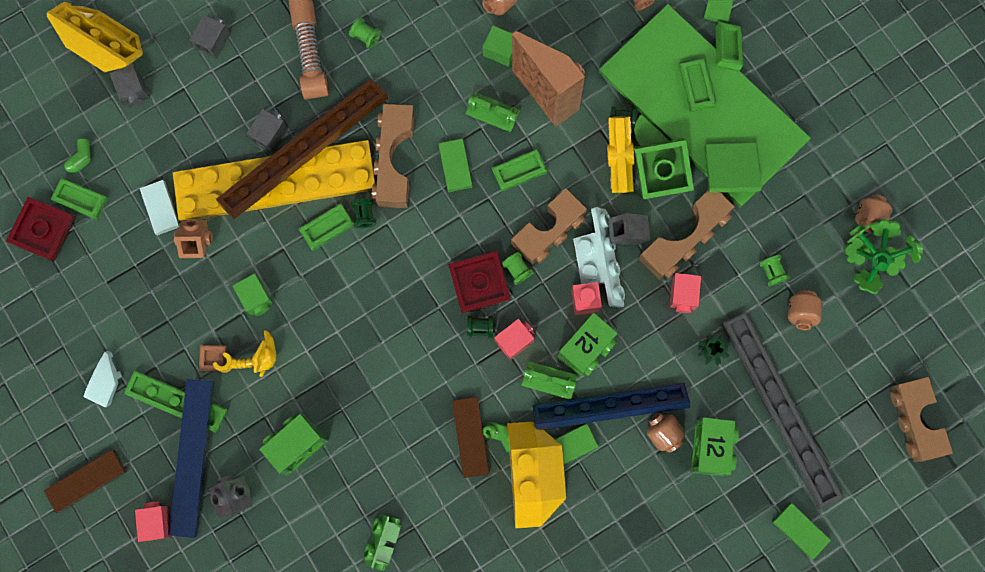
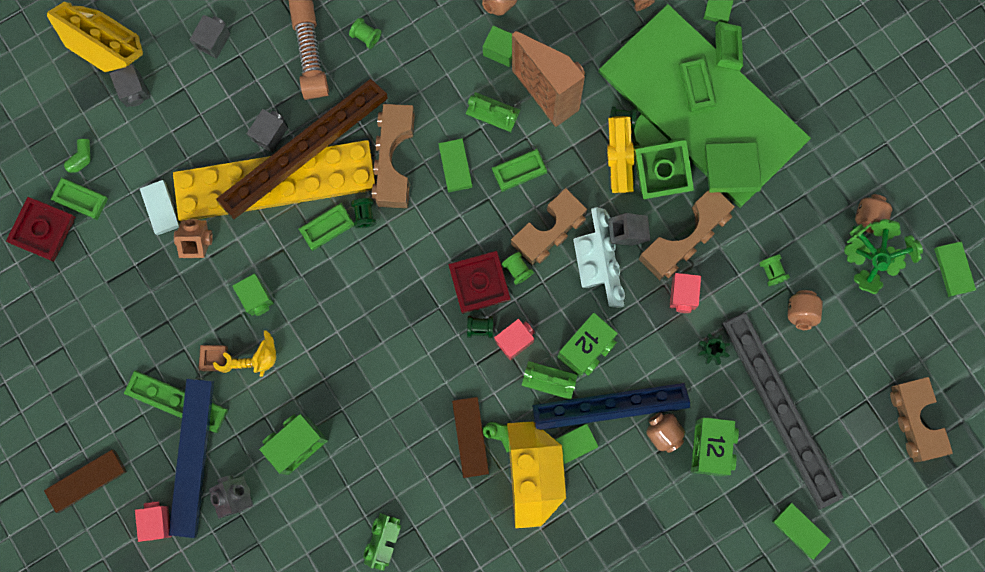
light aqua slope [83,351,122,407] -> none
coral brick [571,282,602,315] -> none
none -> bright green tile [934,242,976,297]

